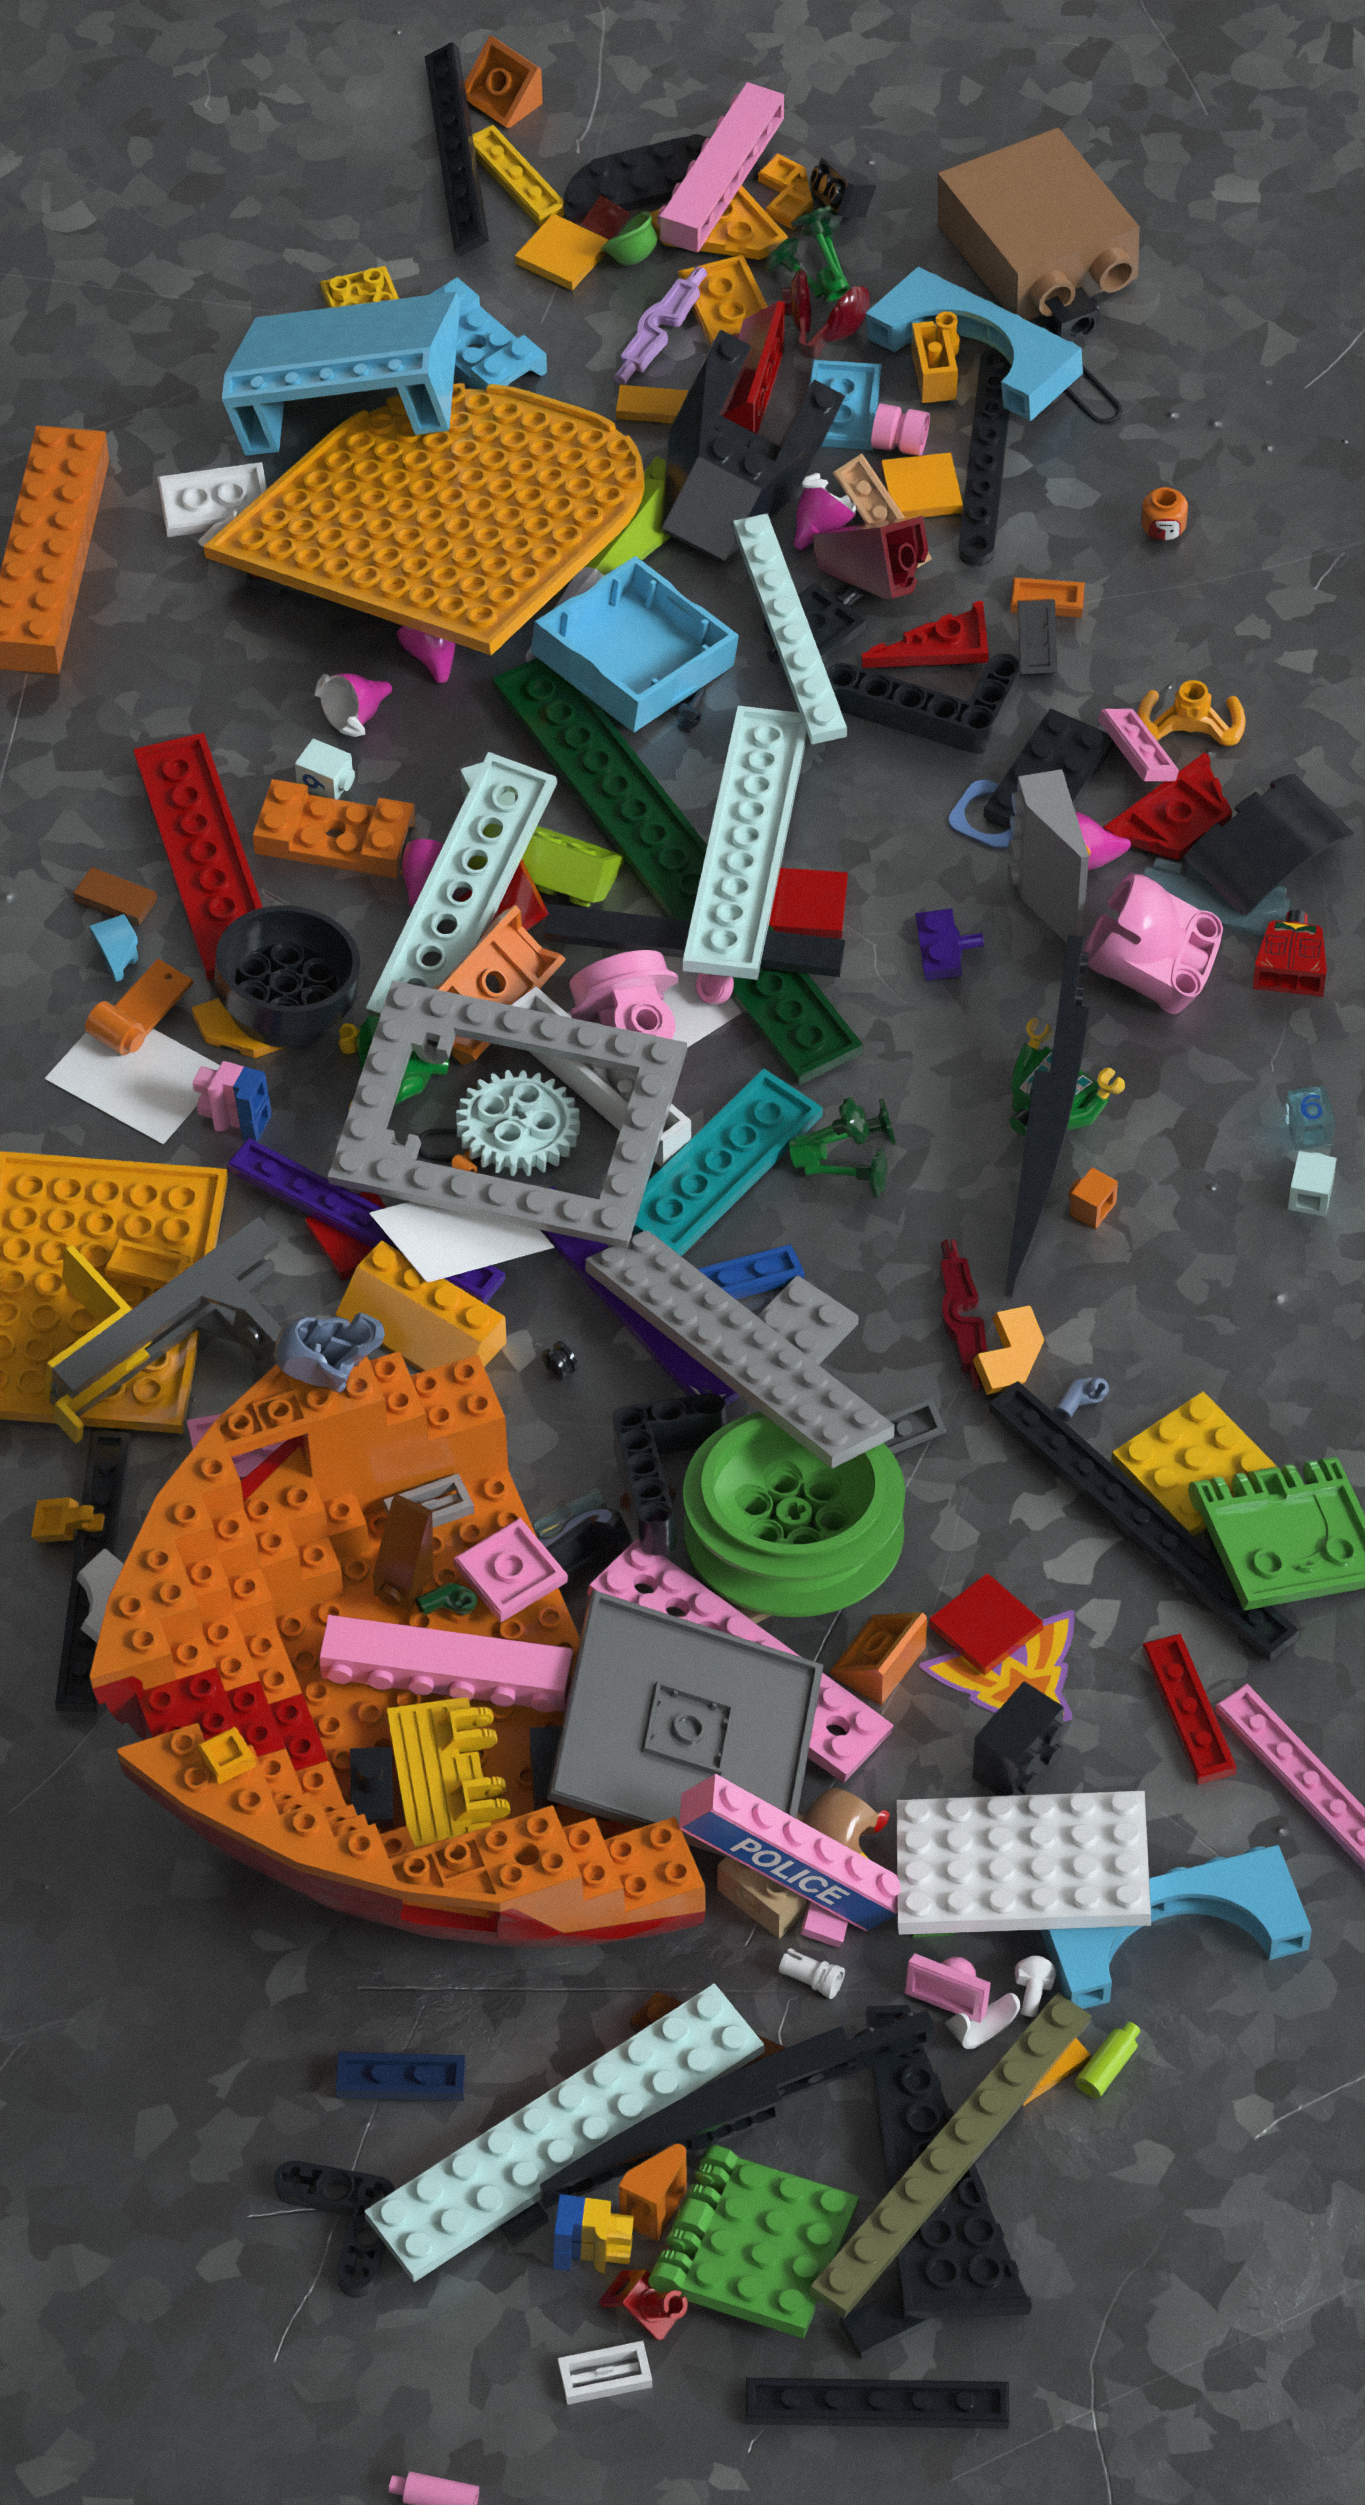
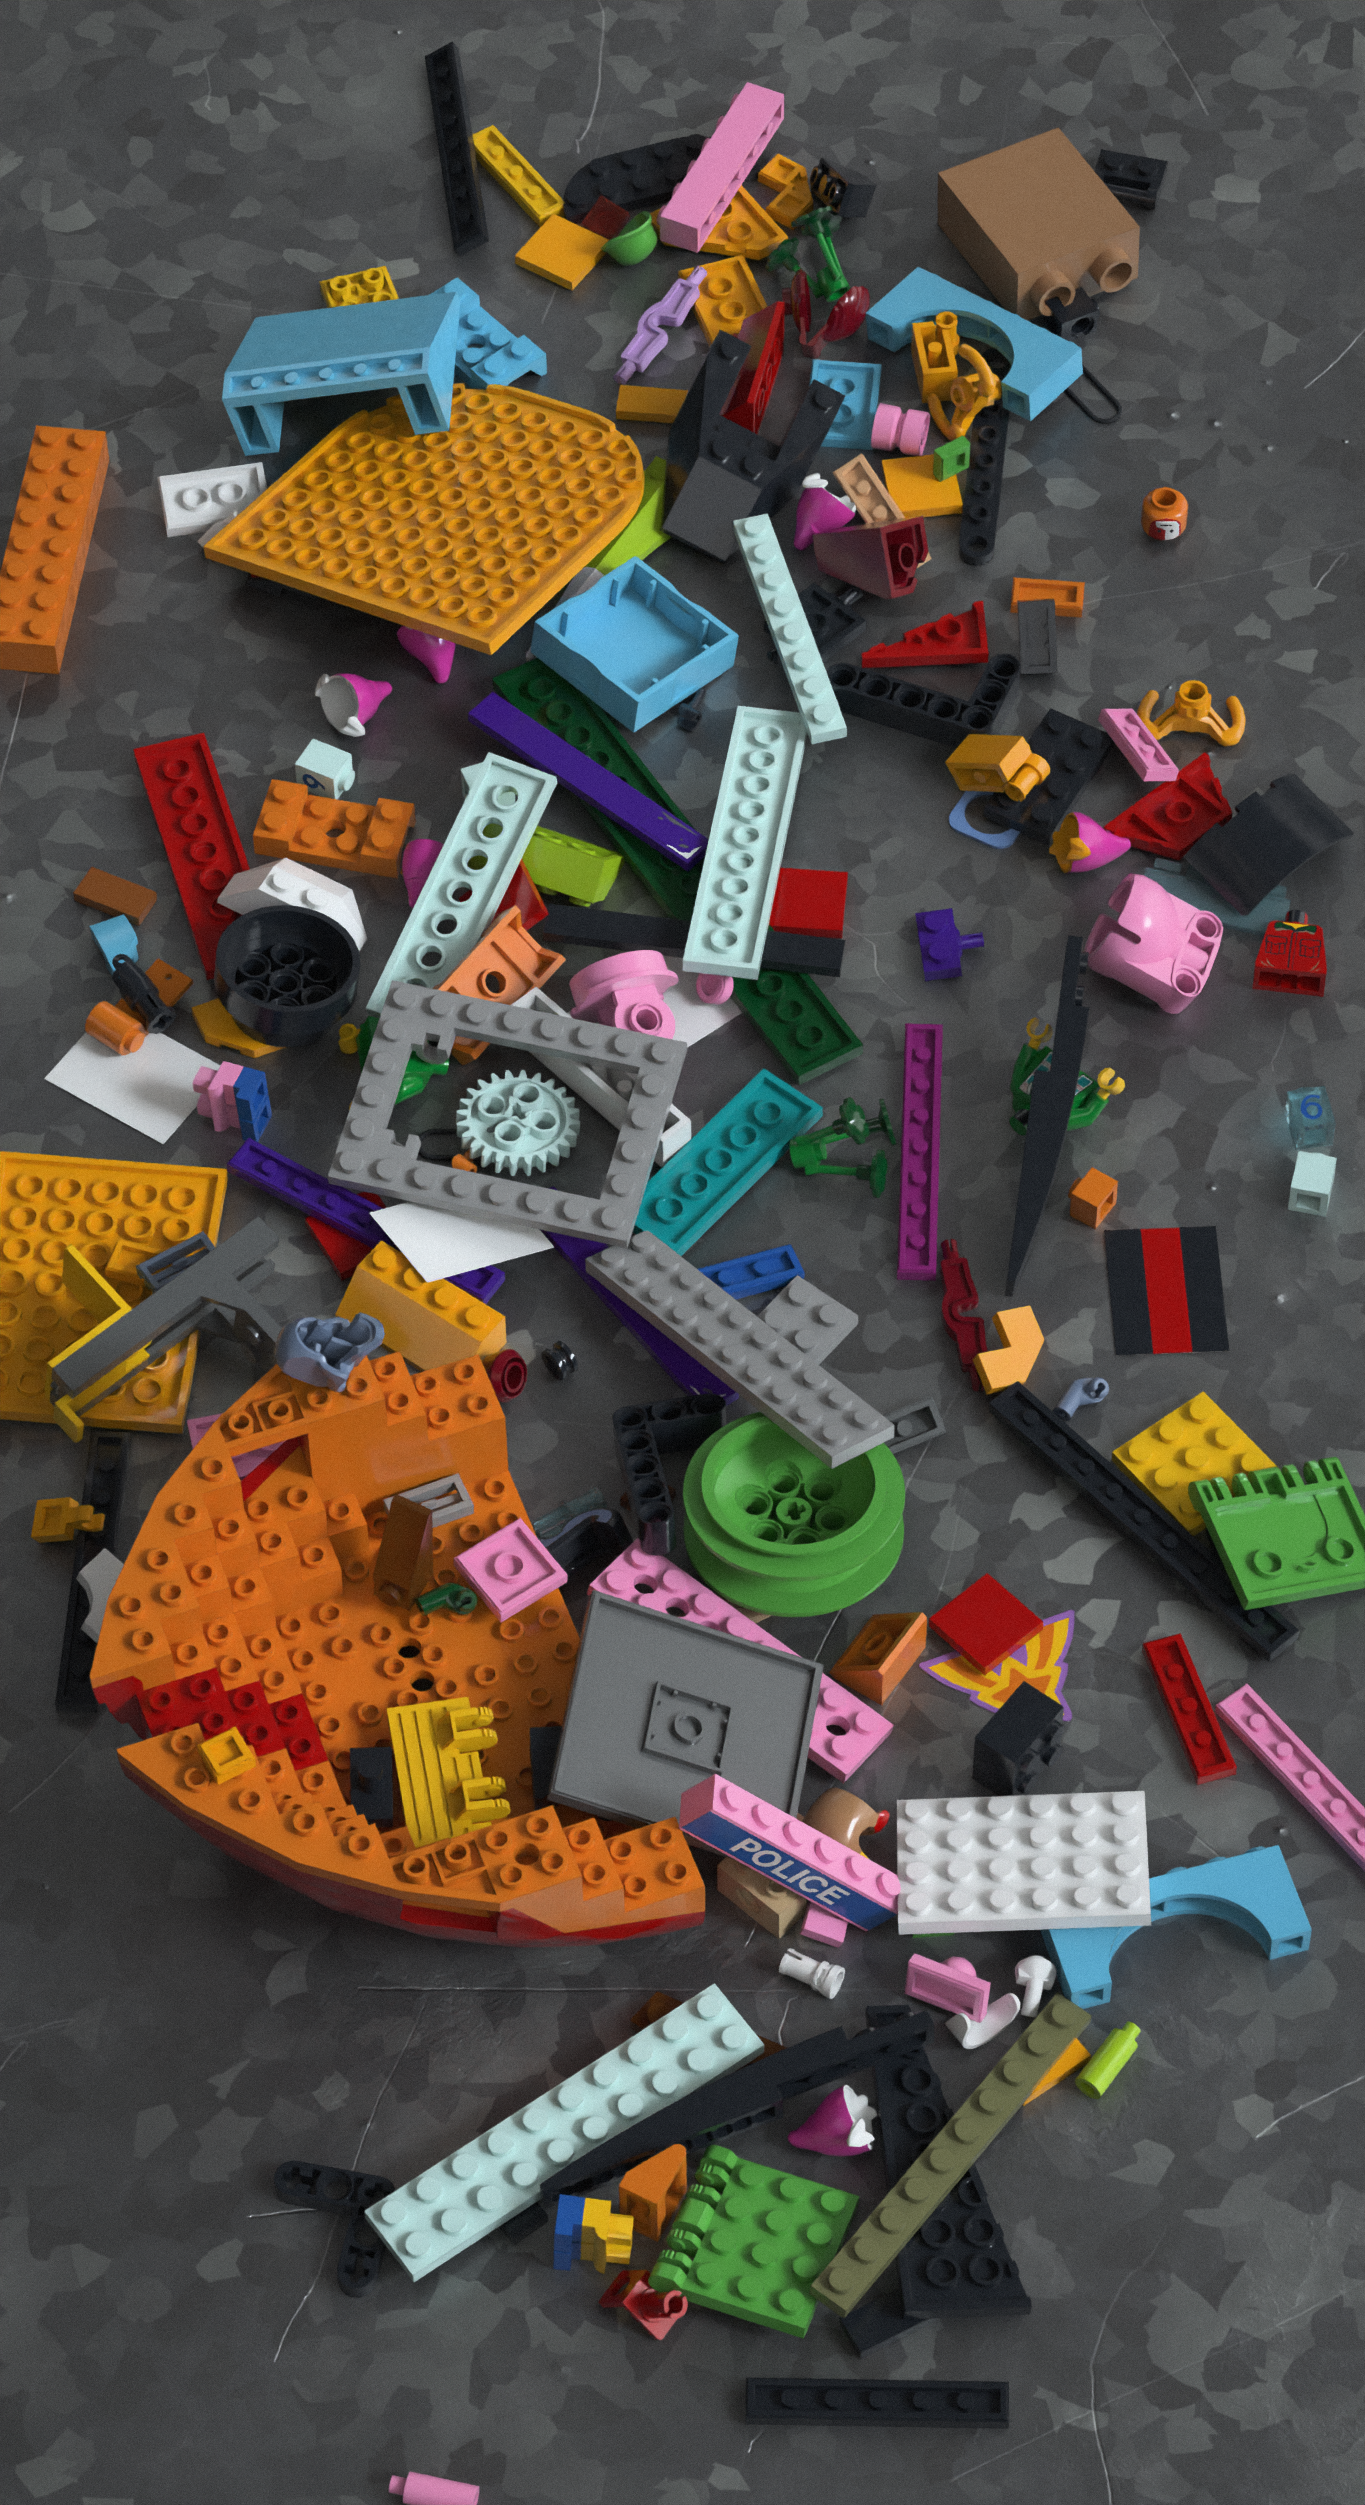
bright pink brick [320,1615,573,1712] -> none
dark blue plate [336,2052,466,2101] -> none
orange slope [464,35,543,128] -> none
white tile [558,2341,652,2405] -> none
light grey slope [1008,769,1089,943] -> none
none -> black piece [112,954,177,1034]
none -> sand blue tile [136,1231,215,1294]
none -> white wedge [217,858,367,953]
none -> dark purple tile [468,692,709,872]
none -> dark red cone [482,1349,527,1403]
none -> dark pink hat [787,2085,877,2157]
none -> magenta tile [897,1023,943,1281]
none -> light orange piece [927,344,1002,441]
none -> bright green tile [933,436,970,482]
none -> light orange hinge [945,734,1050,802]
none -> black plate [1095,149,1168,209]
none -> black sticker [1104,1226,1230,1356]

